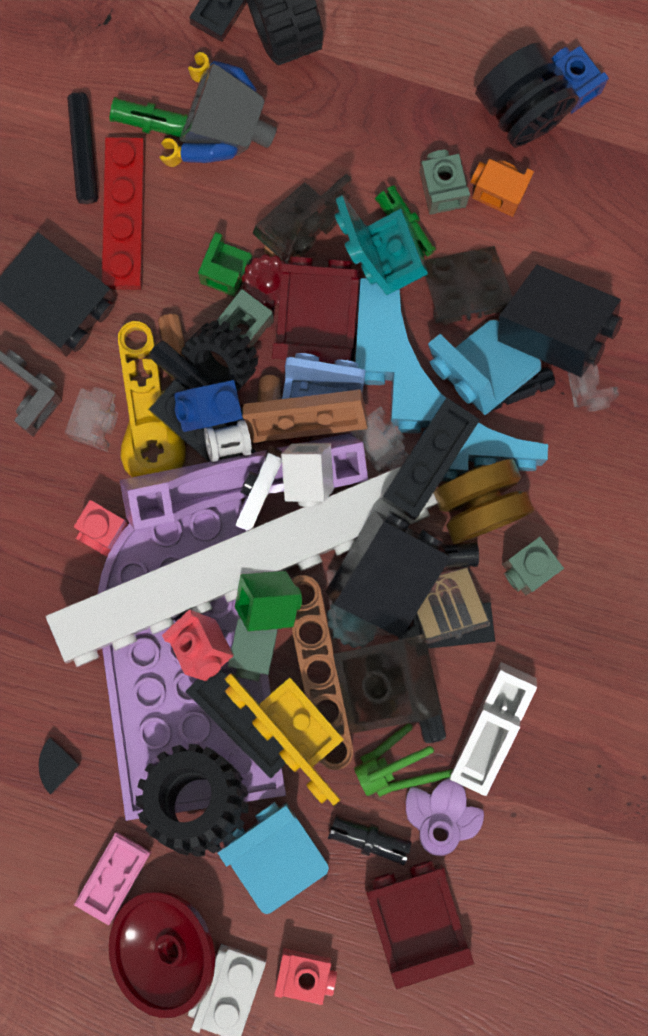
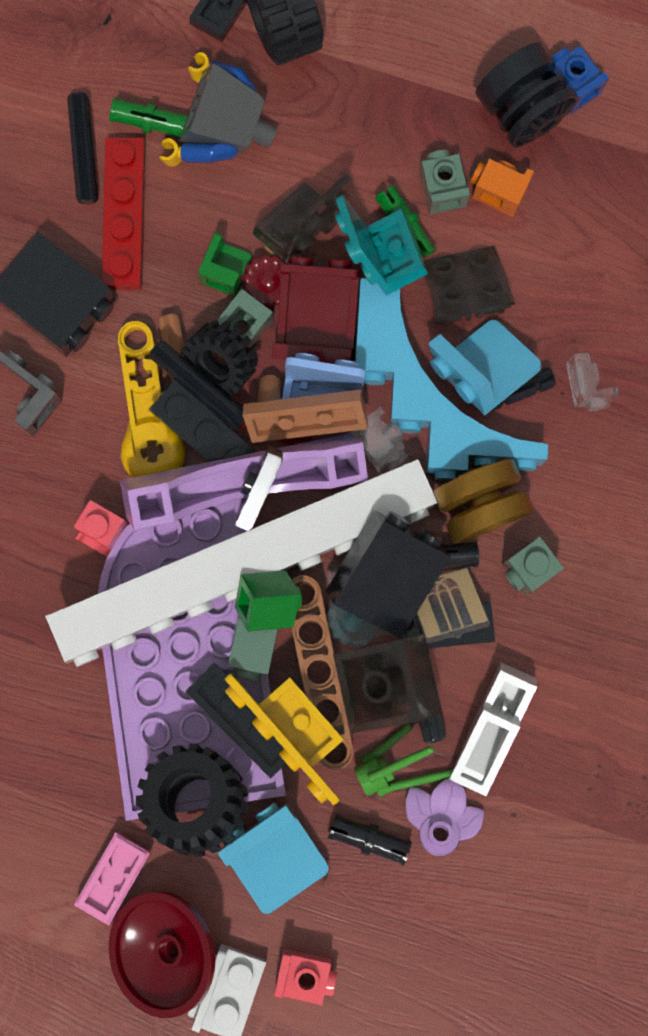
black tile [38,737,81,795] -> none
clear brick [65,387,118,451] -> none
coral brick [162,609,233,681] -> none
blue bracket [174,380,243,432] -> none
white bush [204,420,252,462] -> none
white brick [281,443,334,507] -> none
dark red panel [365,860,474,990] -> none
black plate [381,398,480,520] -> none
black brick [497,264,623,378] -> none

